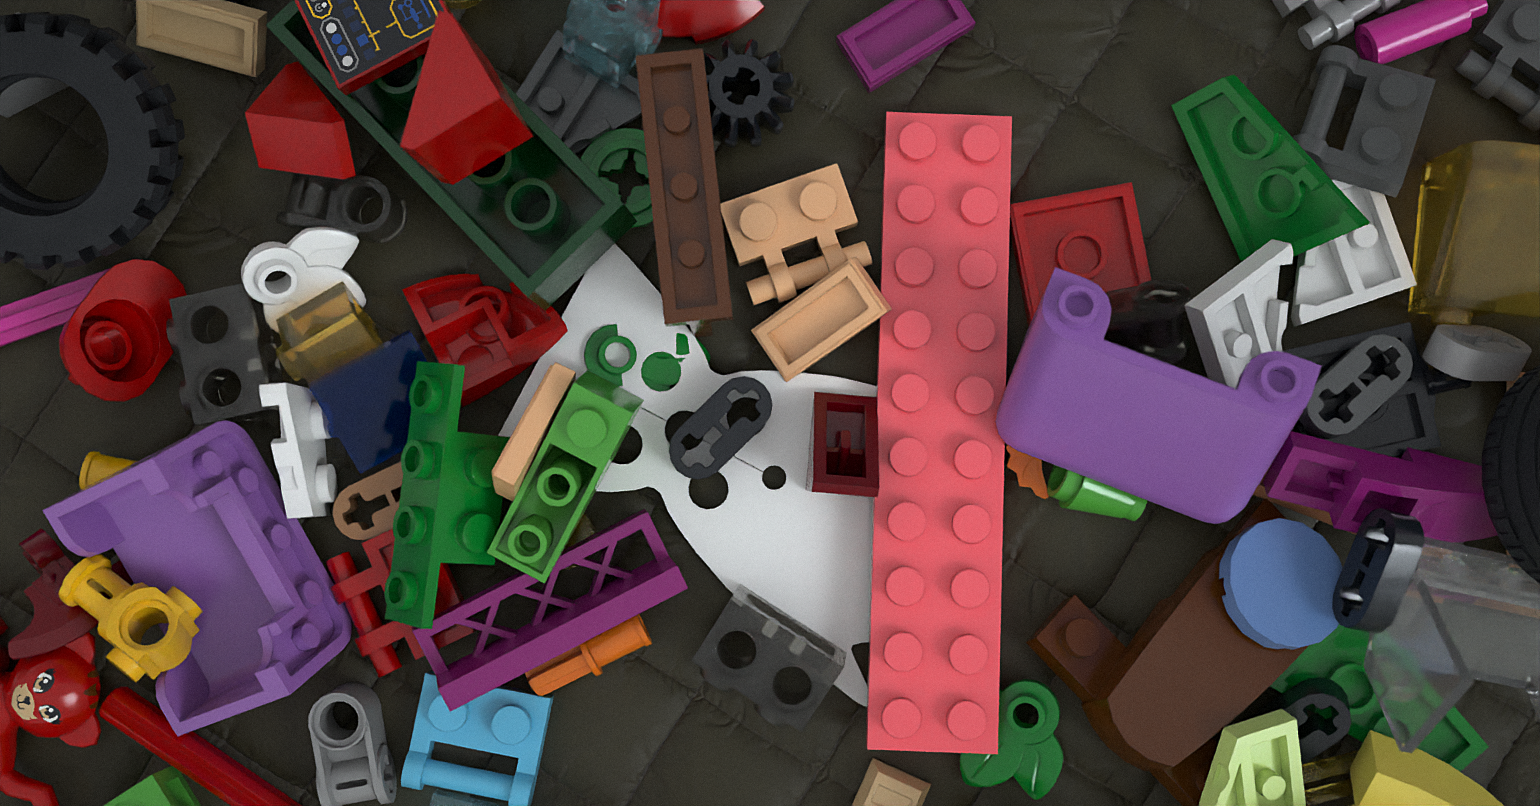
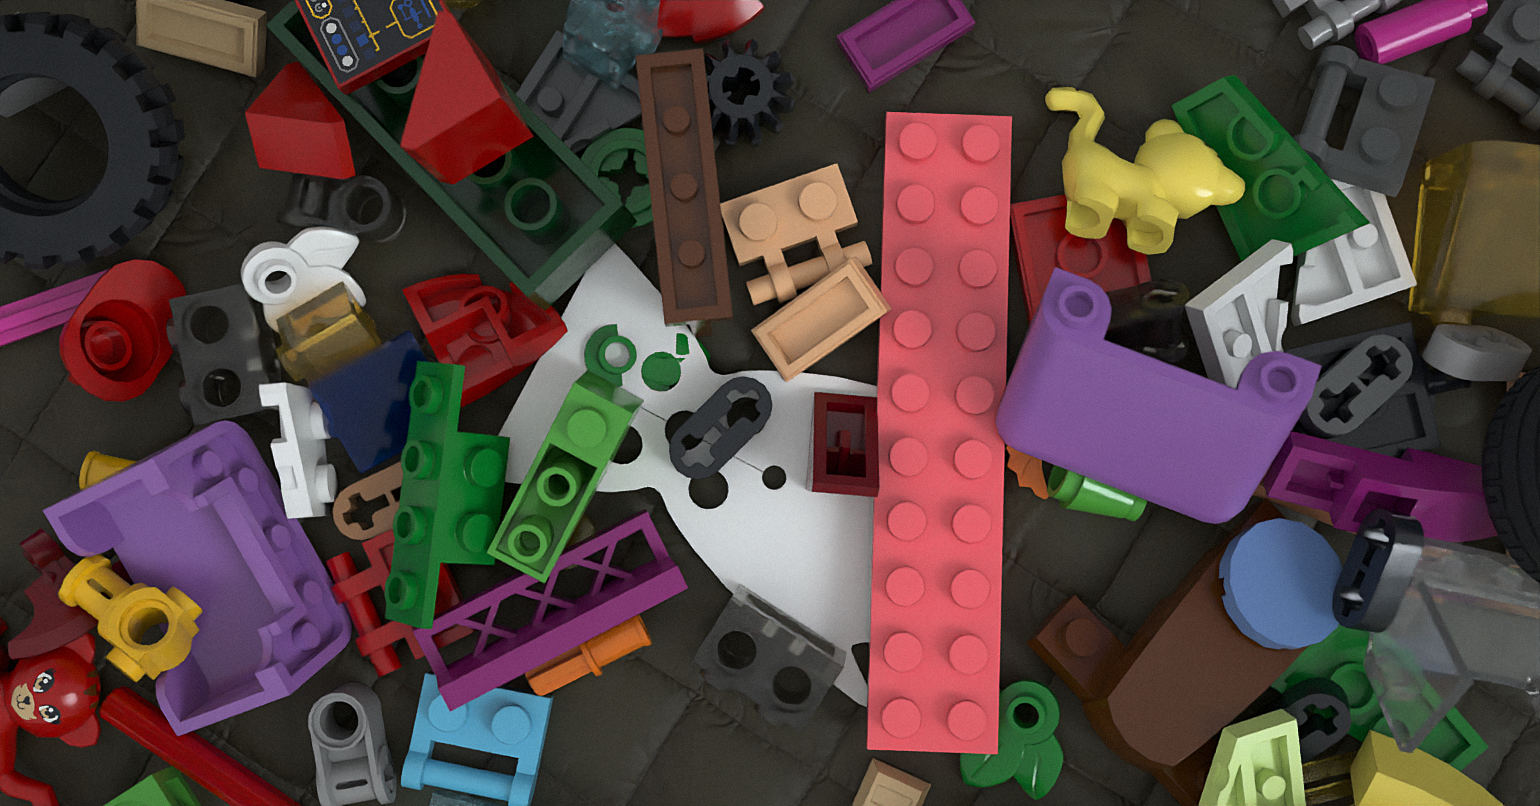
light nougat tile [491,362,576,501] -> none
none -> light yellow animal [1045,87,1245,255]

